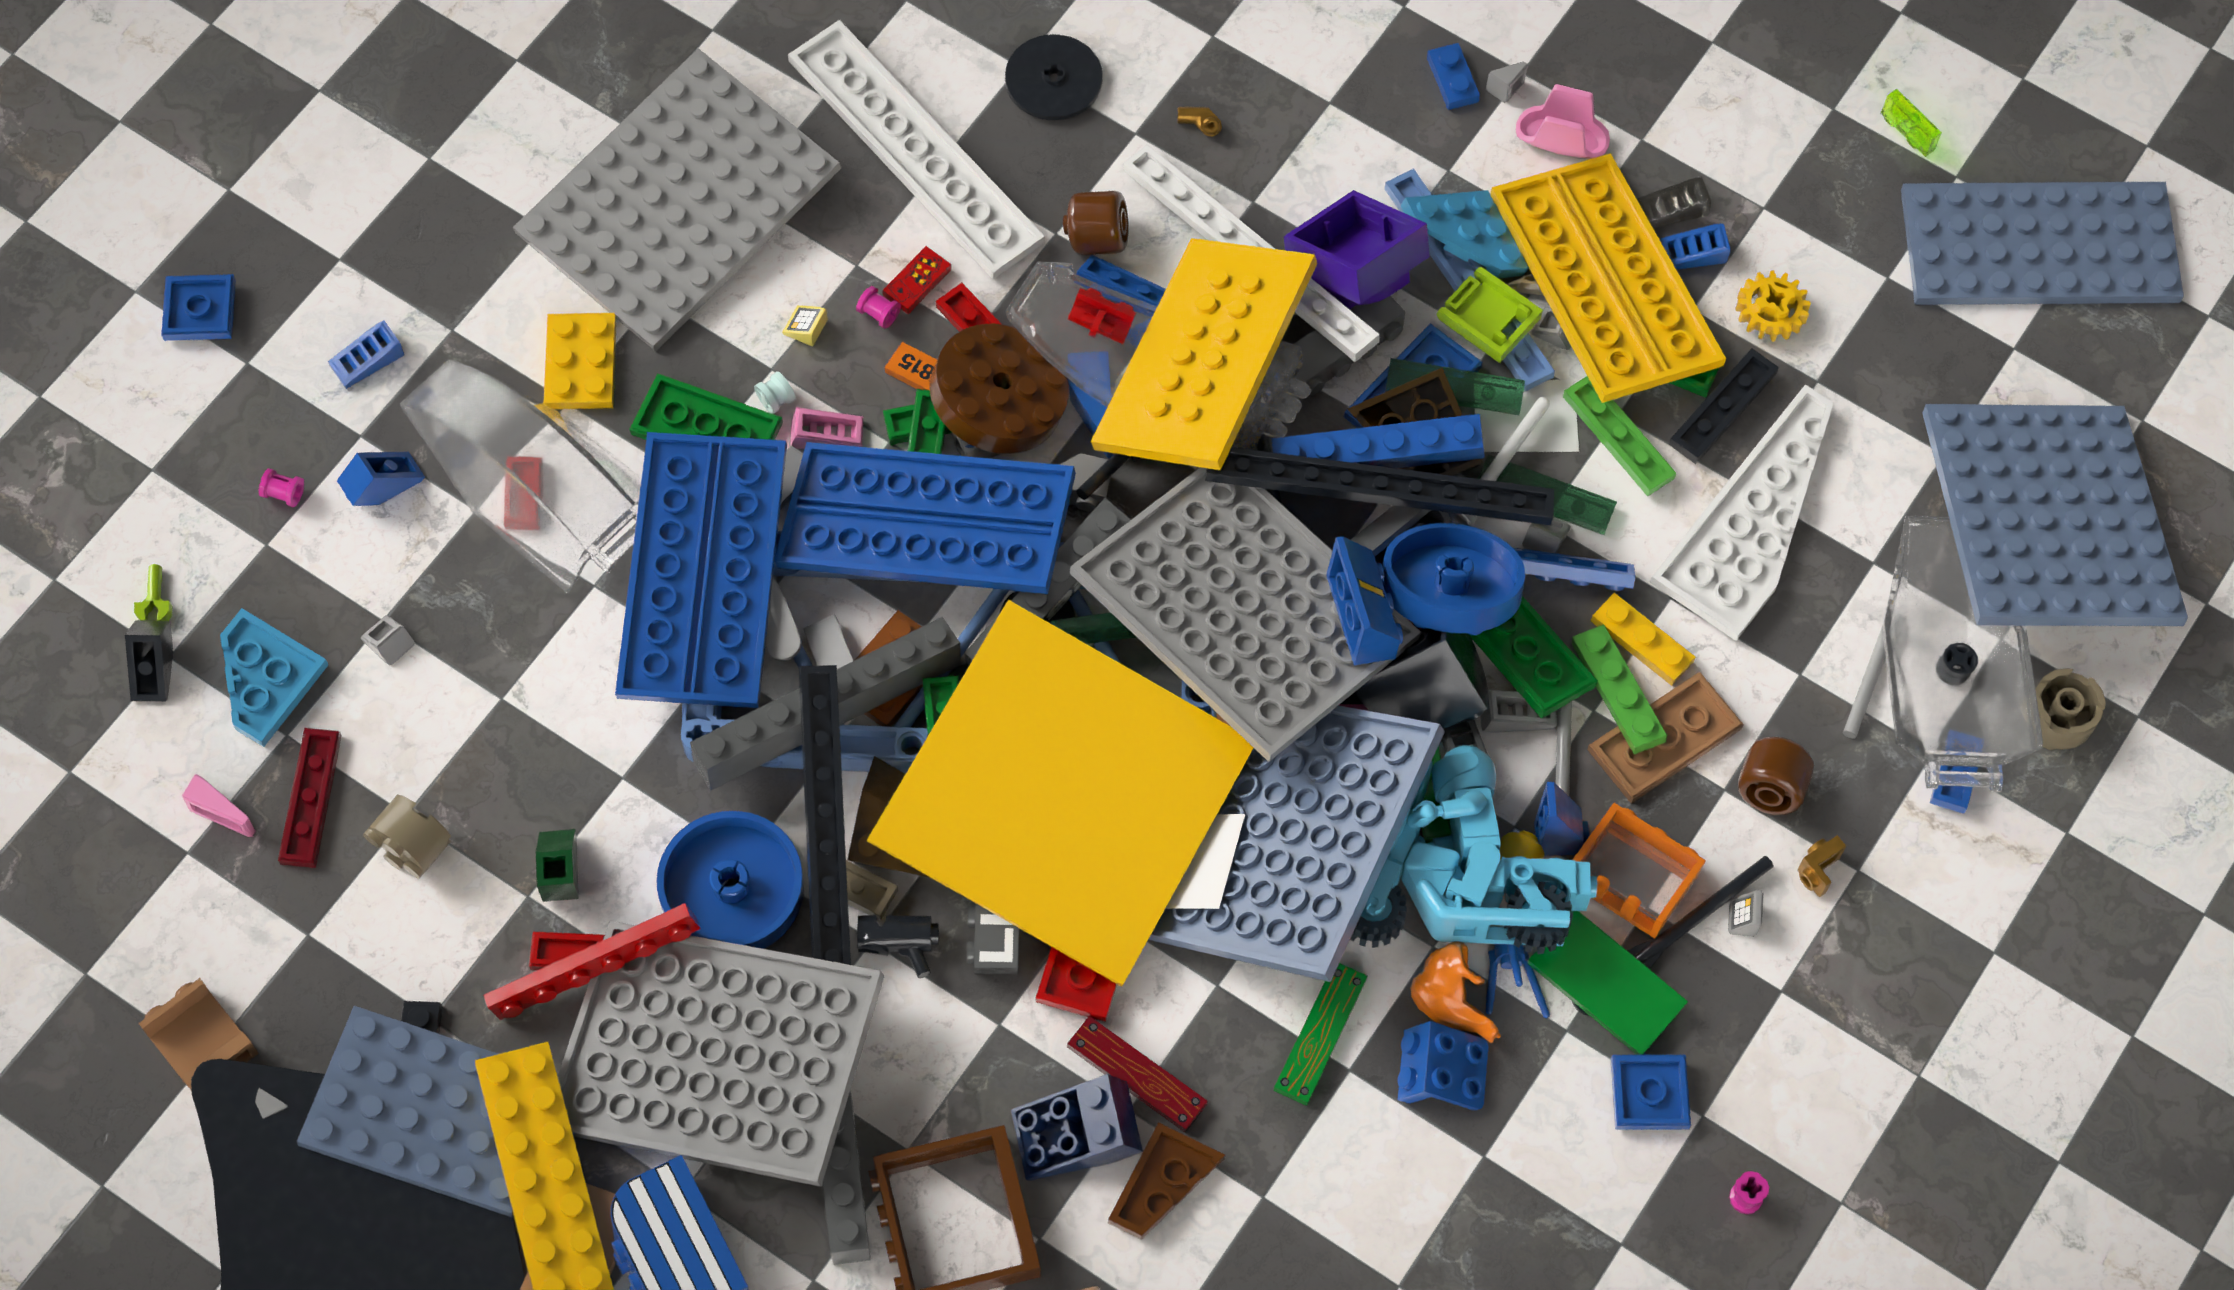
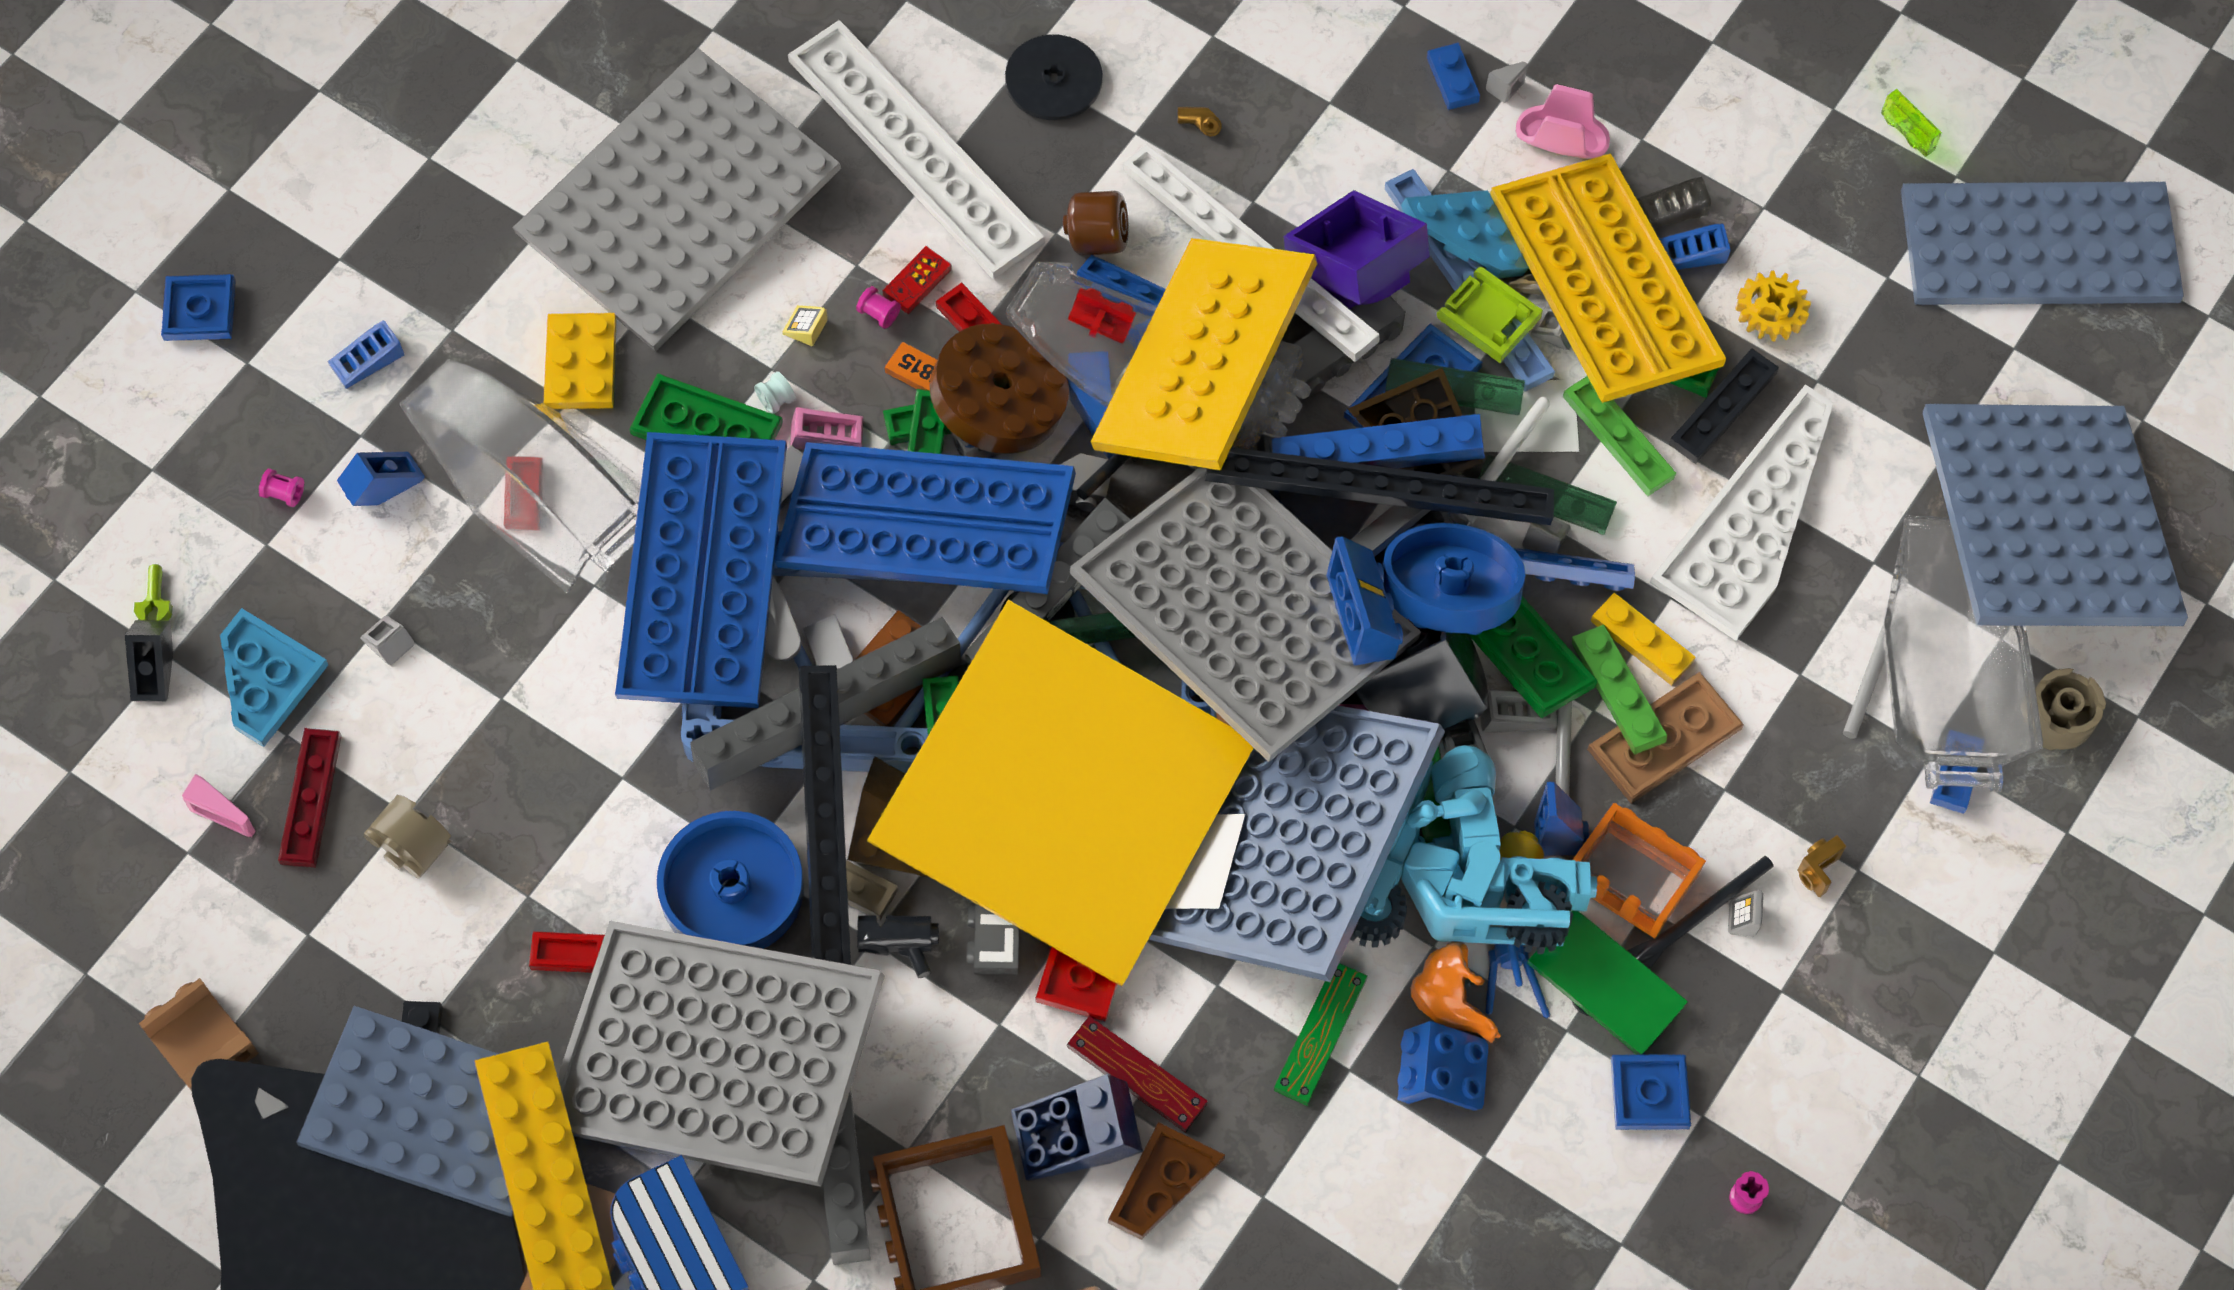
red plate [483,903,701,1020] -> none
dark green slope [536,829,579,902] -> none
reddish brown head [1738,736,1814,815] -> none
black wheel [1936,642,1978,686] -> none

